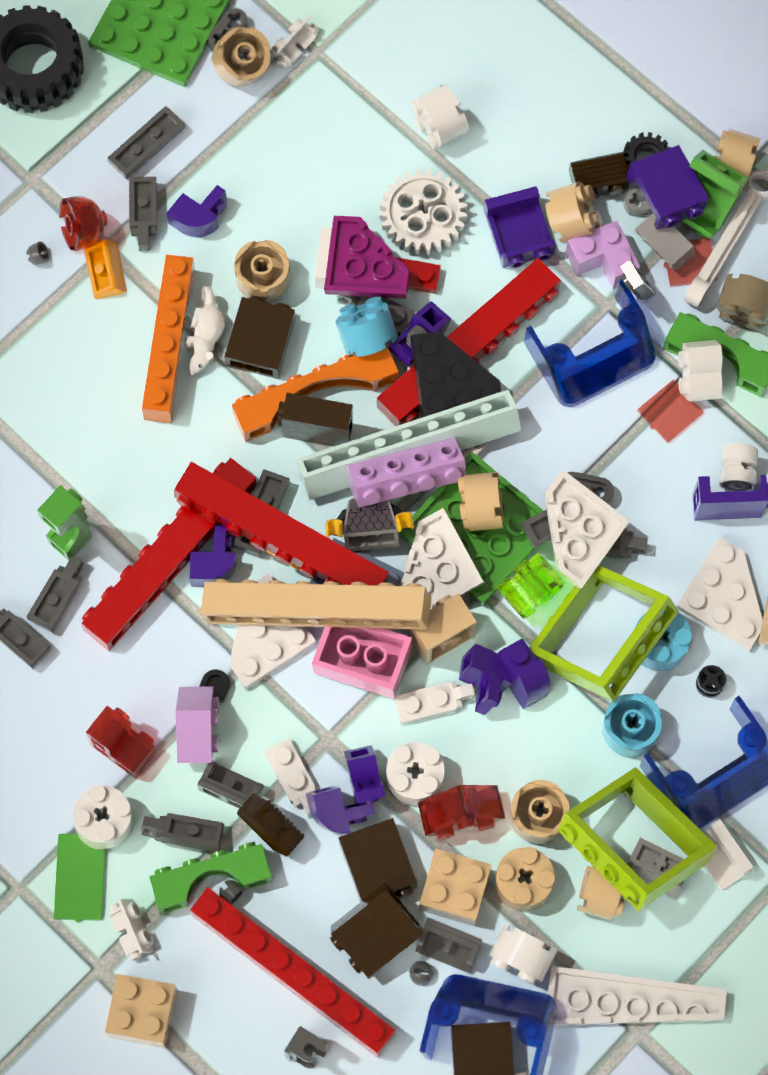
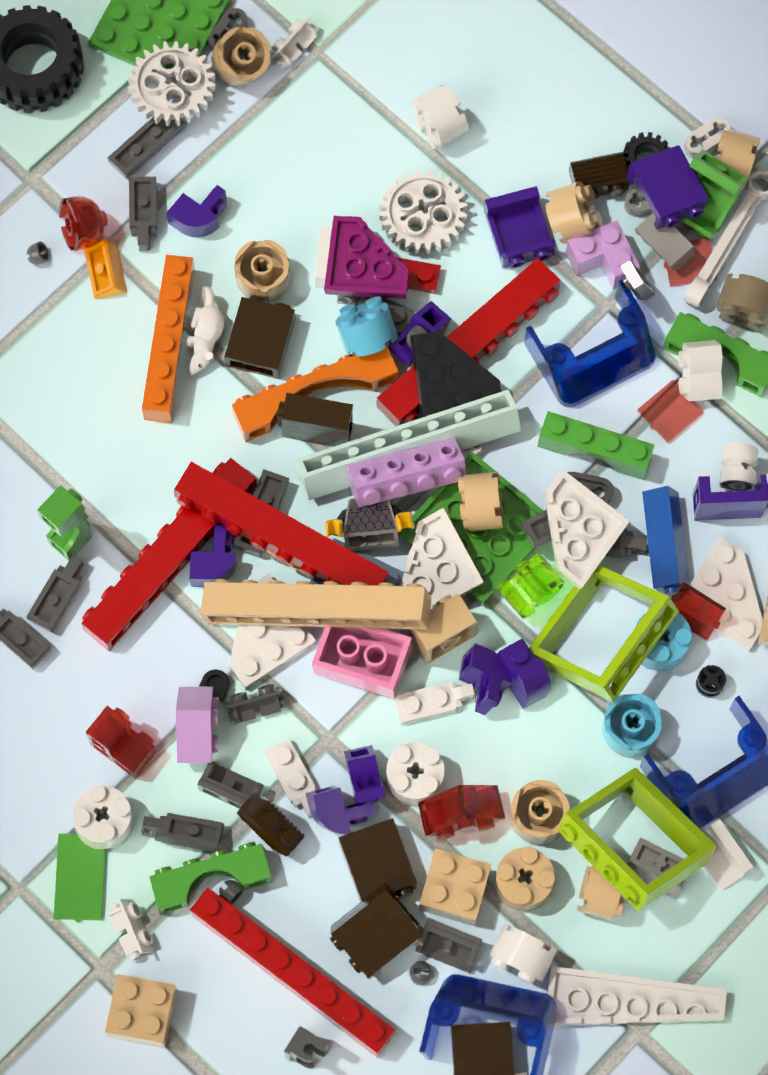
none -> white gear [128,41,216,126]
none -> dark grey hinge [225,684,286,724]
none -> bright green arch [537,411,655,480]
none -> blue brick [642,486,690,597]
none -> clear red piece [671,582,726,641]
none -> white beam [684,118,731,158]

